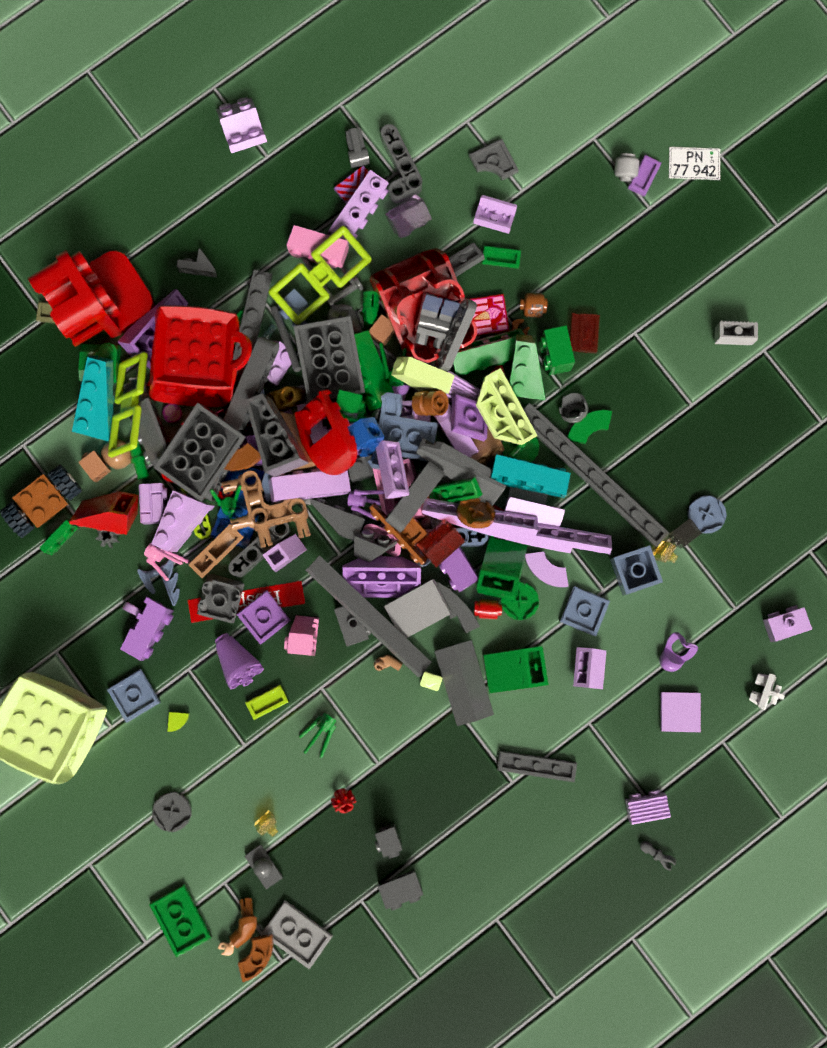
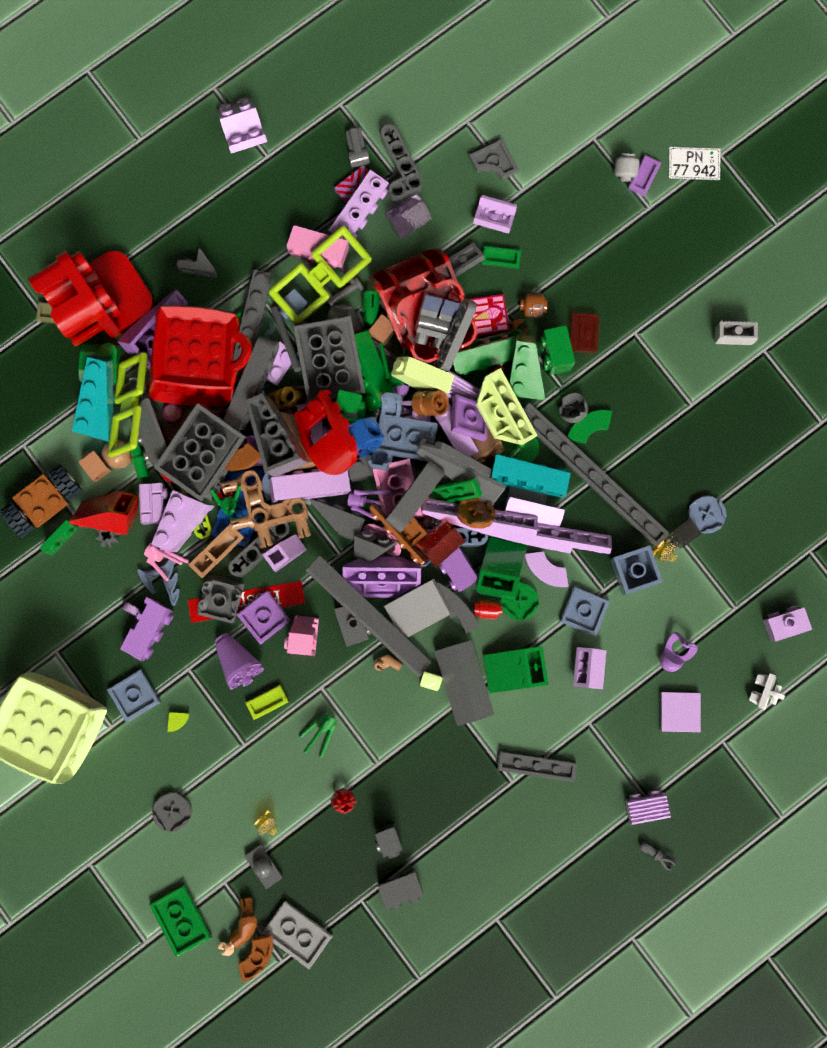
lavender slope [376,440,409,499] -> none

